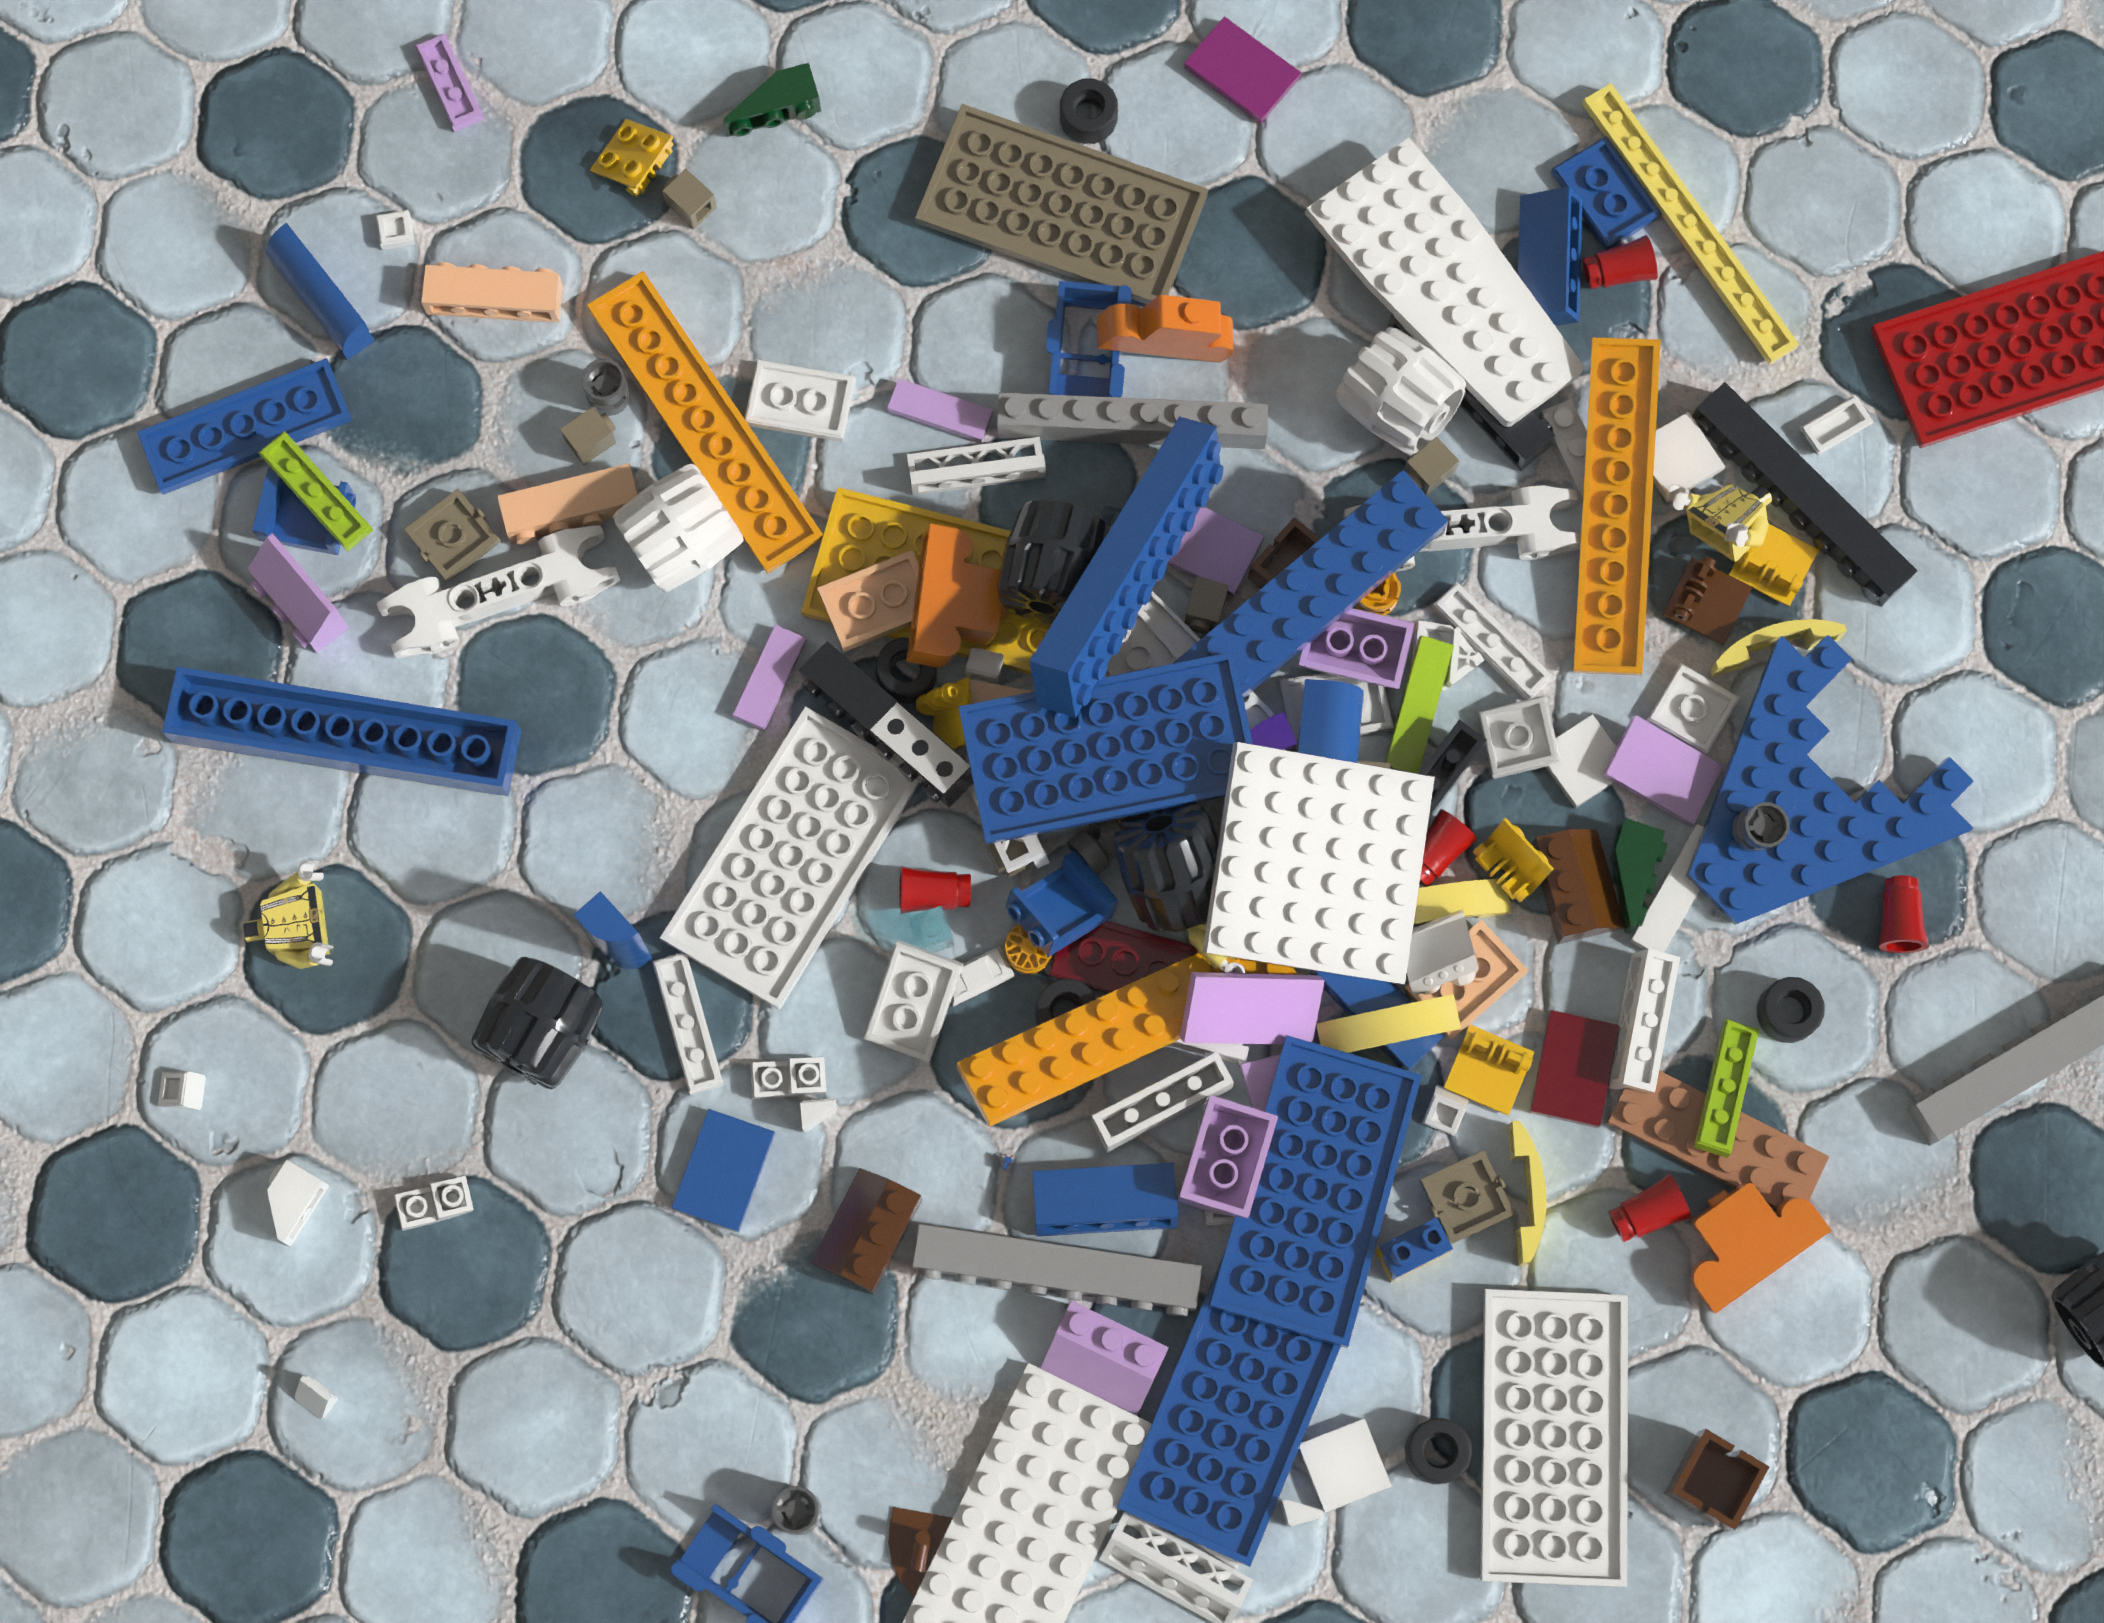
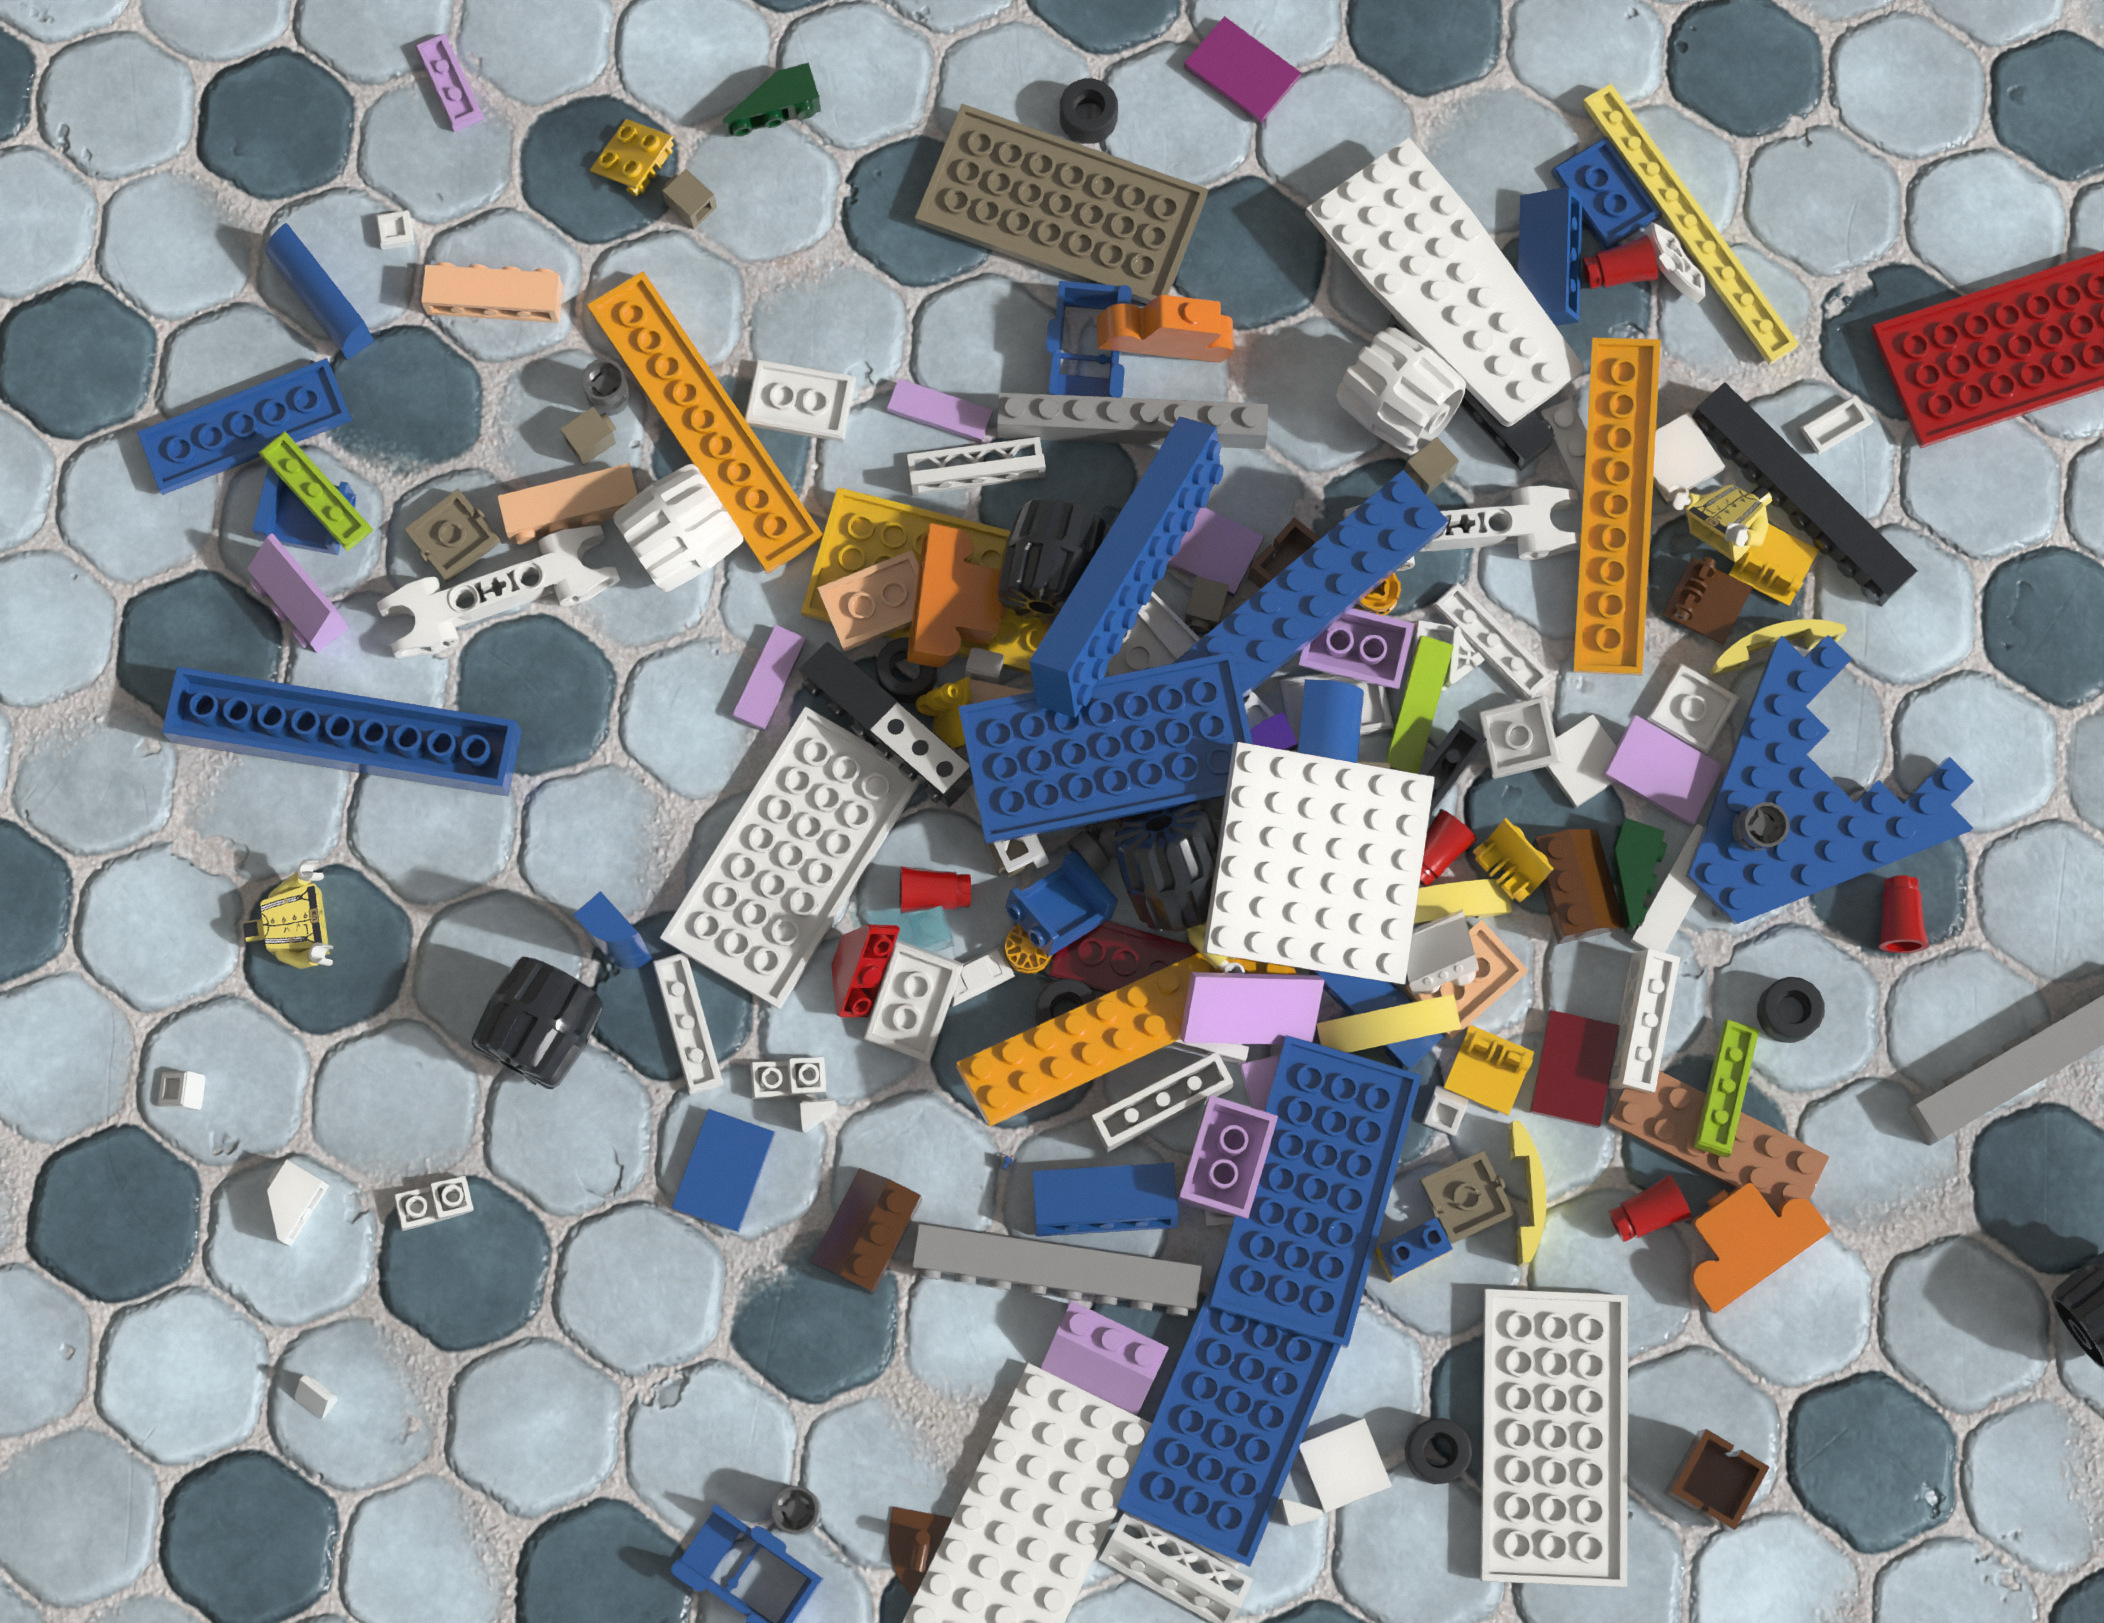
none -> red slope [831,924,900,1018]
none -> white tile [1645,223,1705,304]

